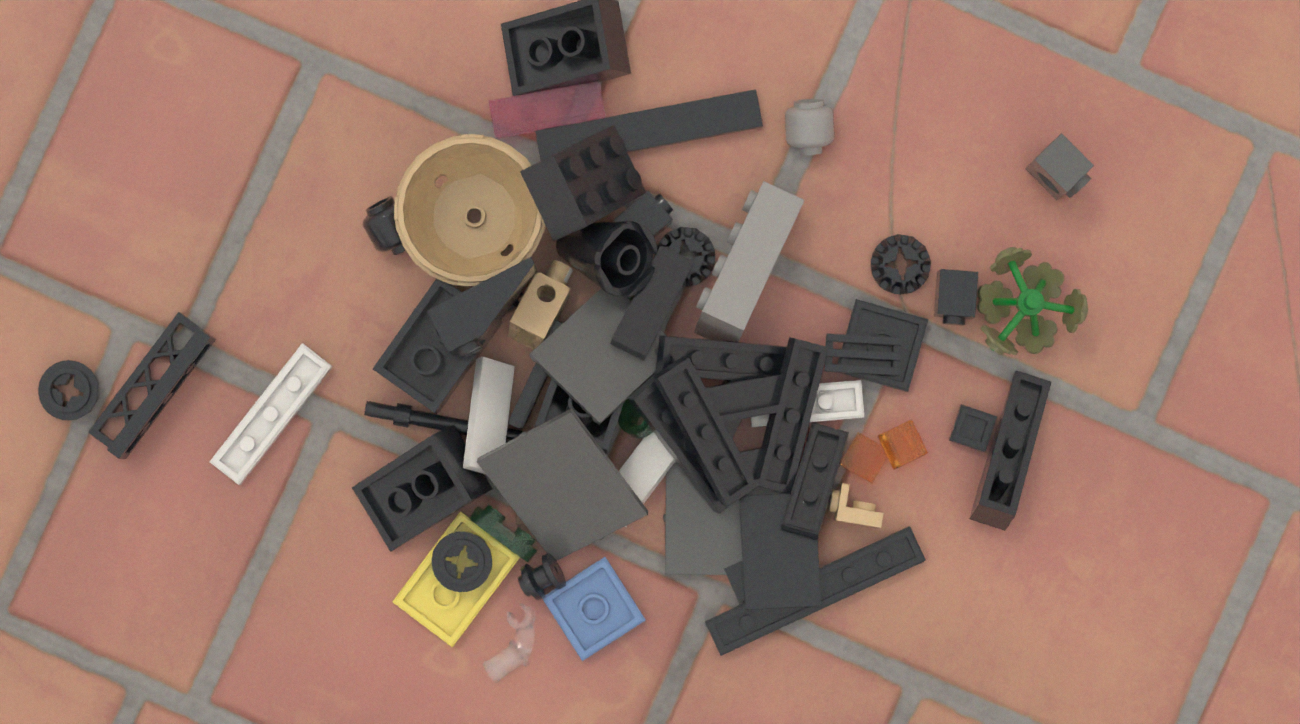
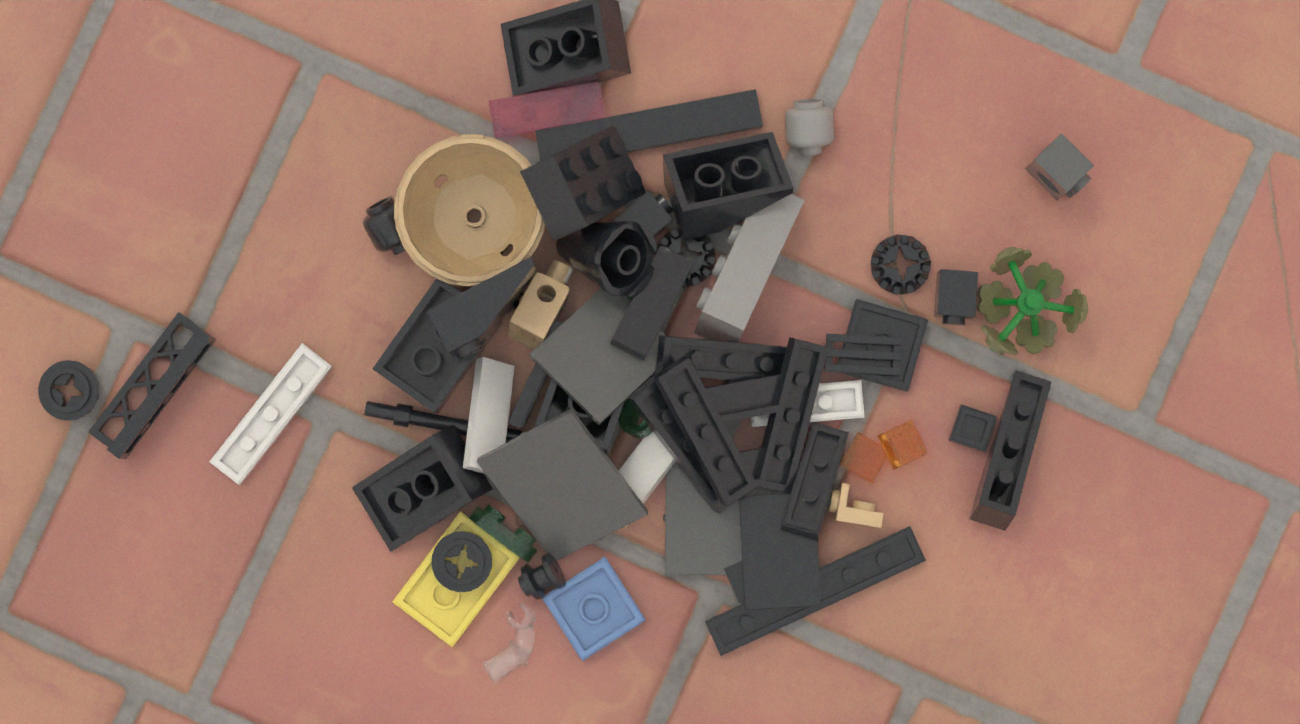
none -> black slope [663,132,793,240]

